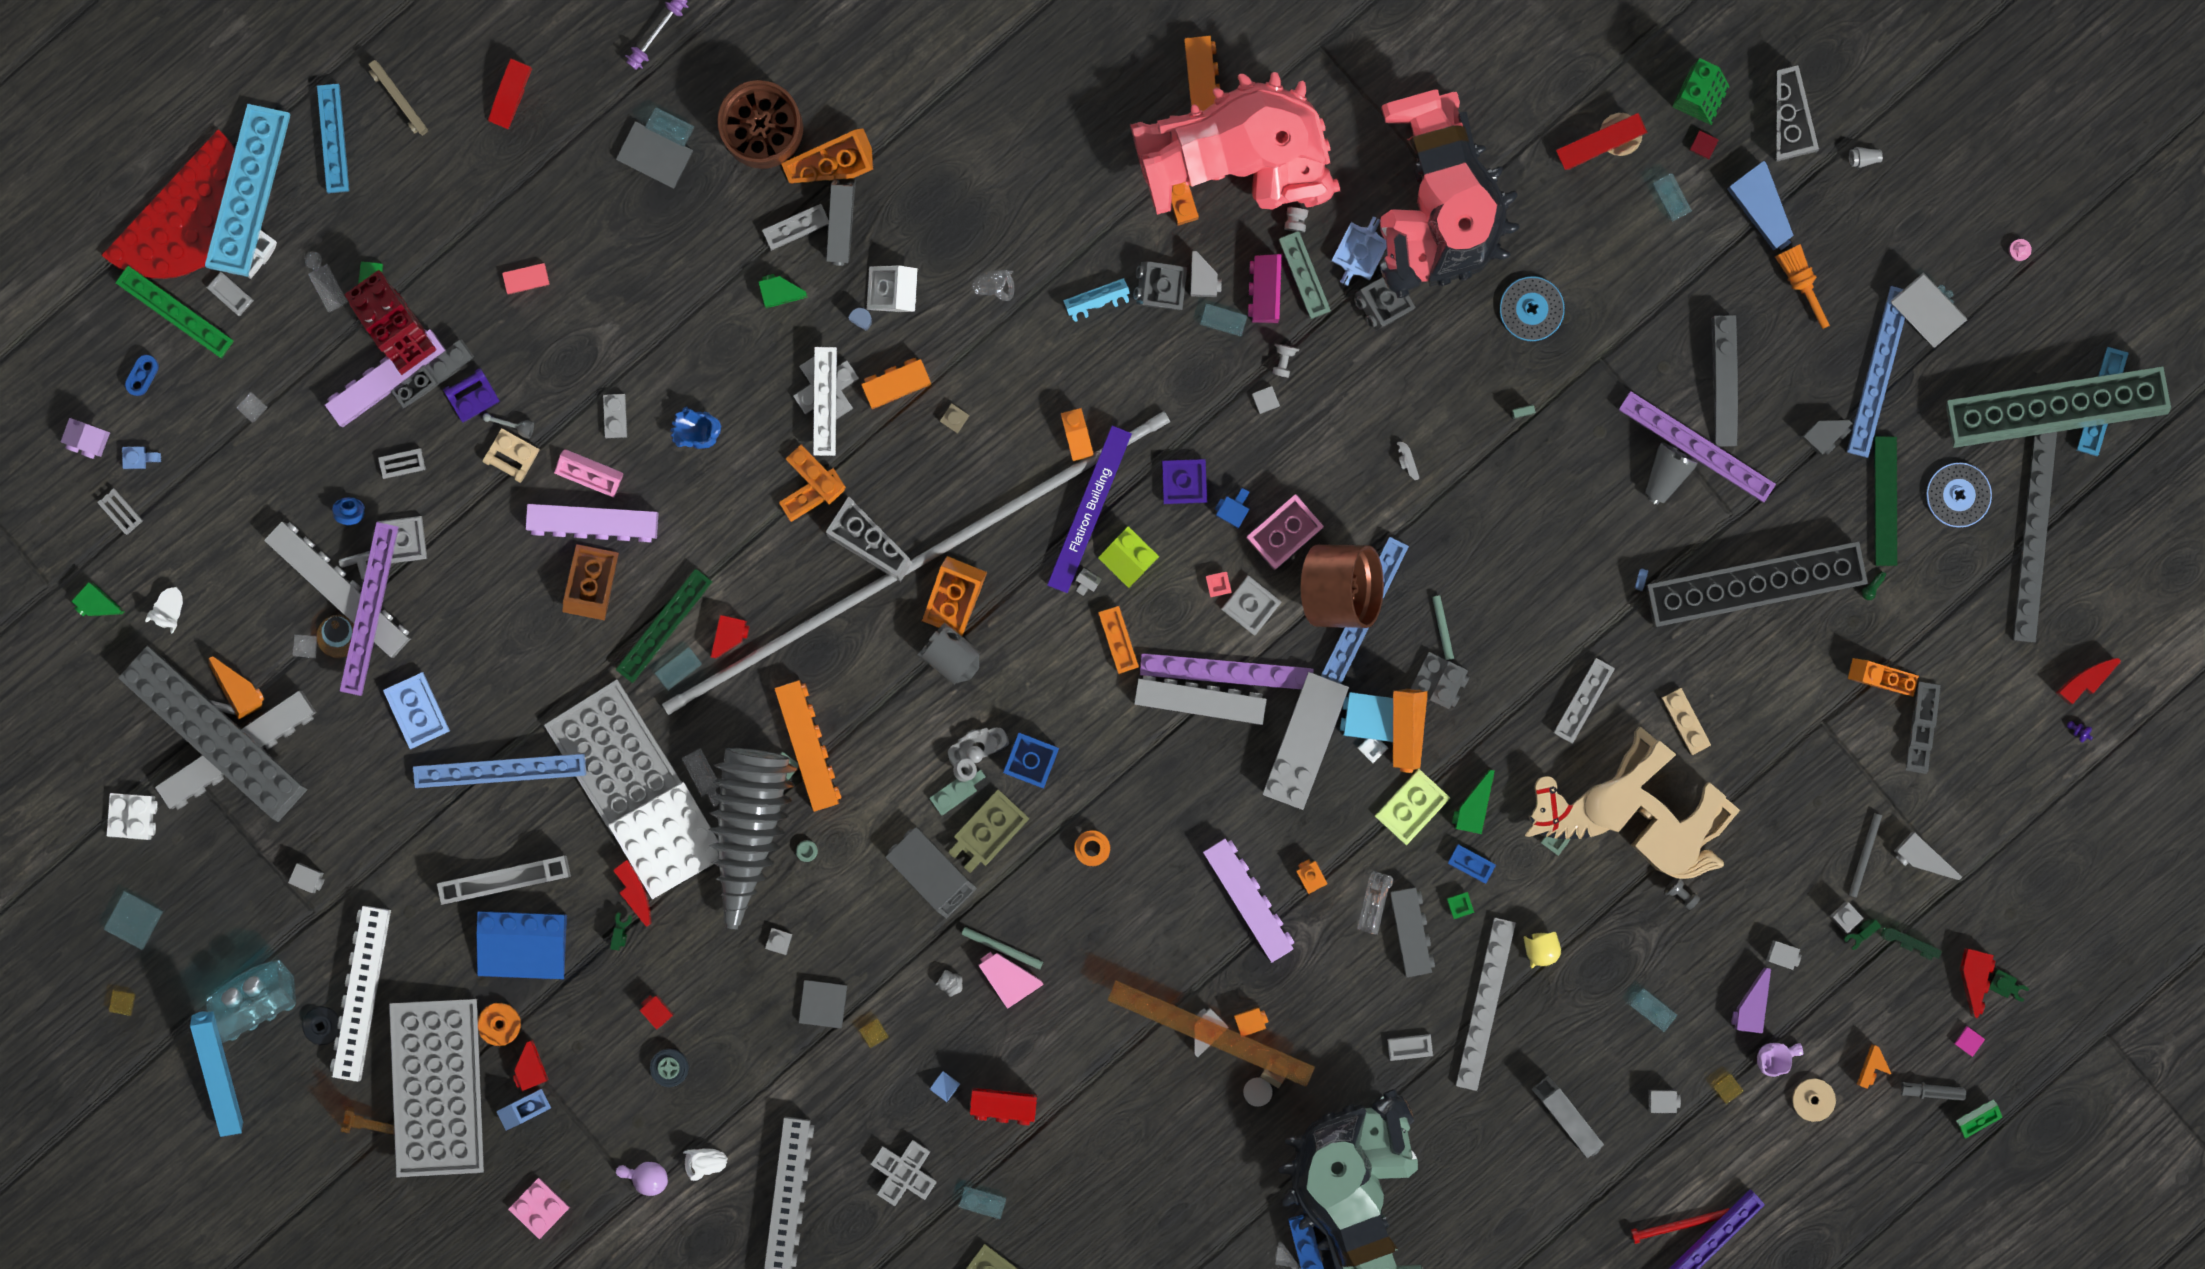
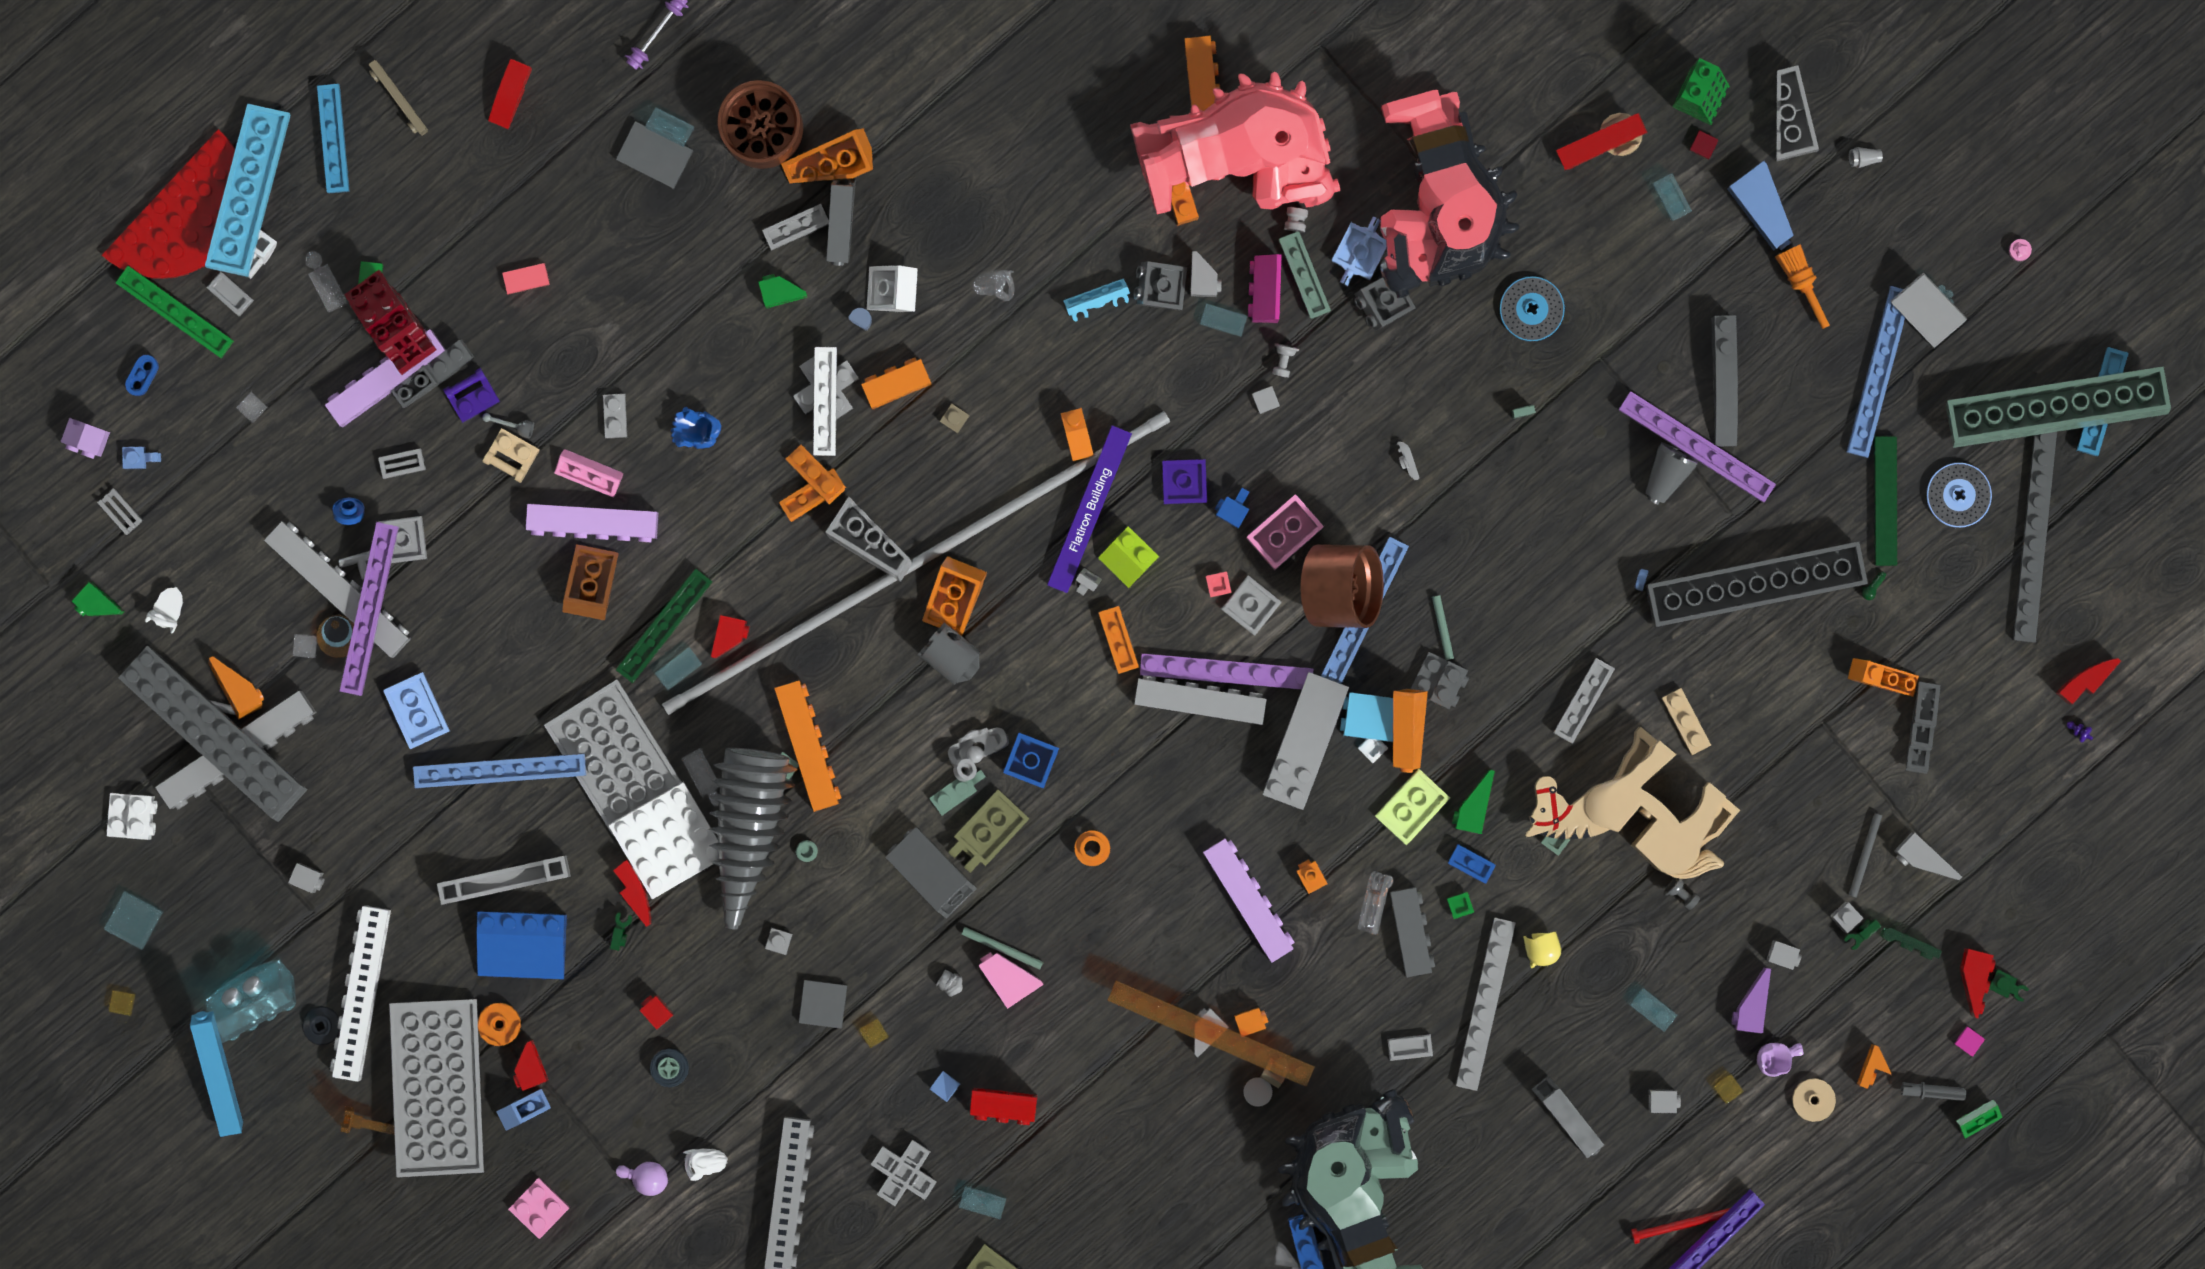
dark grey slope [1801,420,1852,455] -> none

